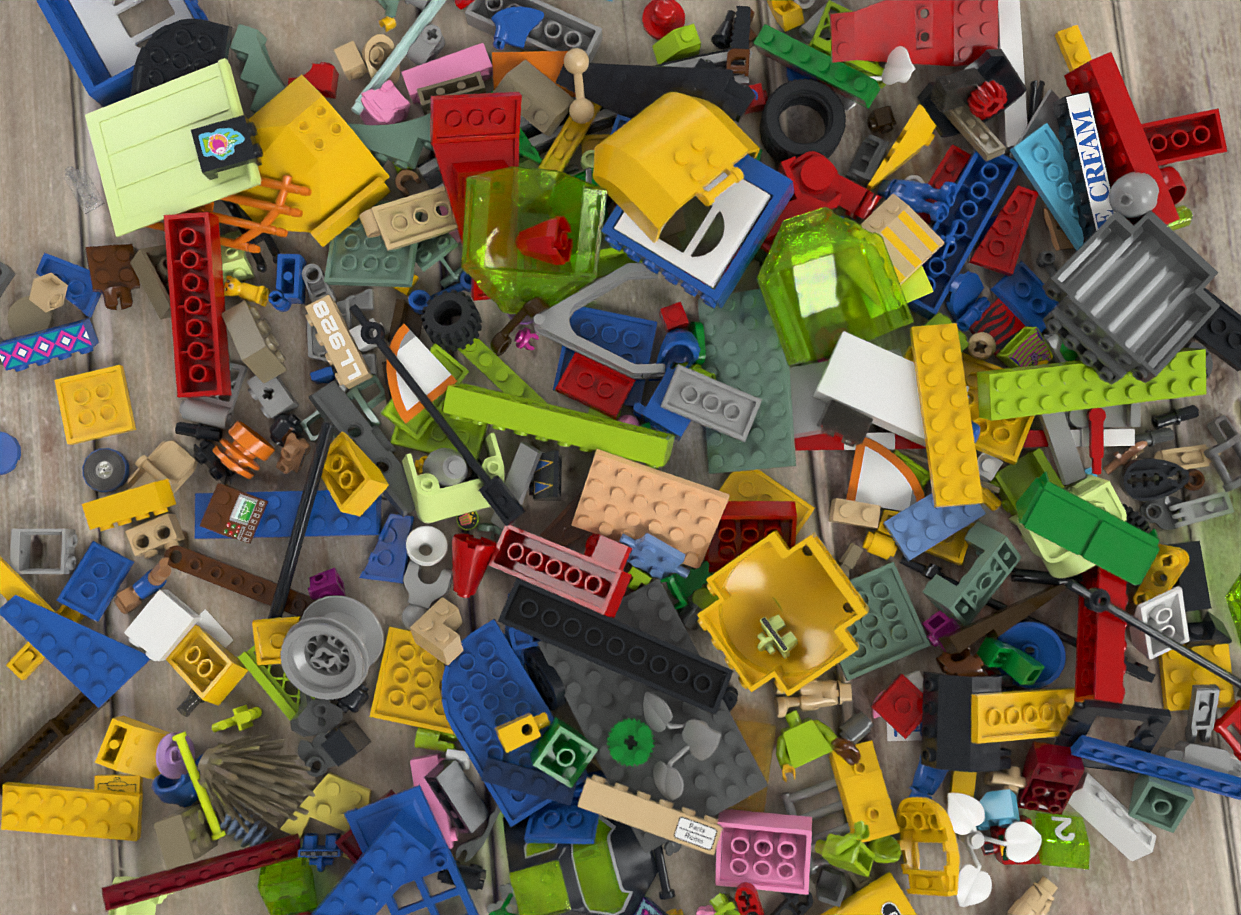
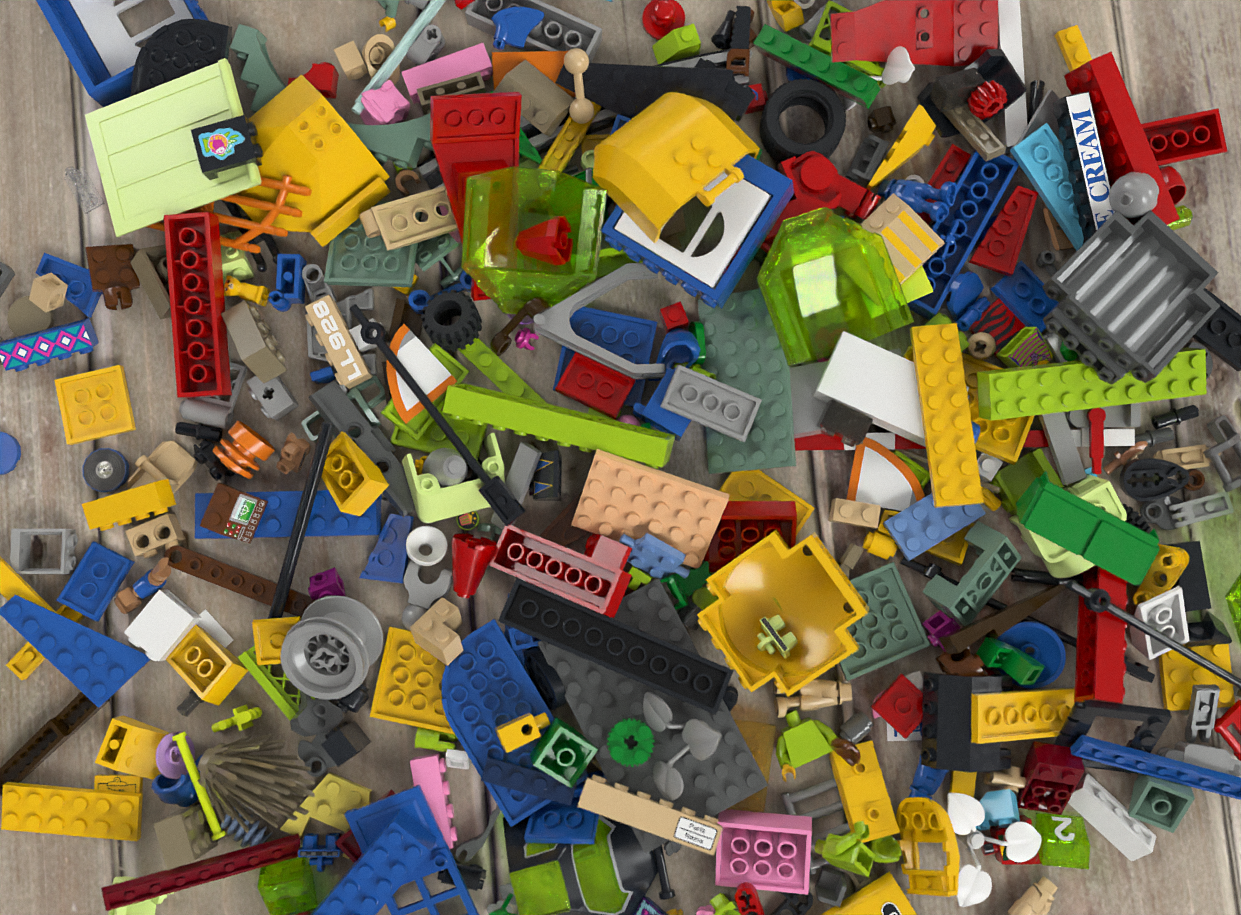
black head [269,413,303,447] -> none
brick [424,759,490,834] -> none

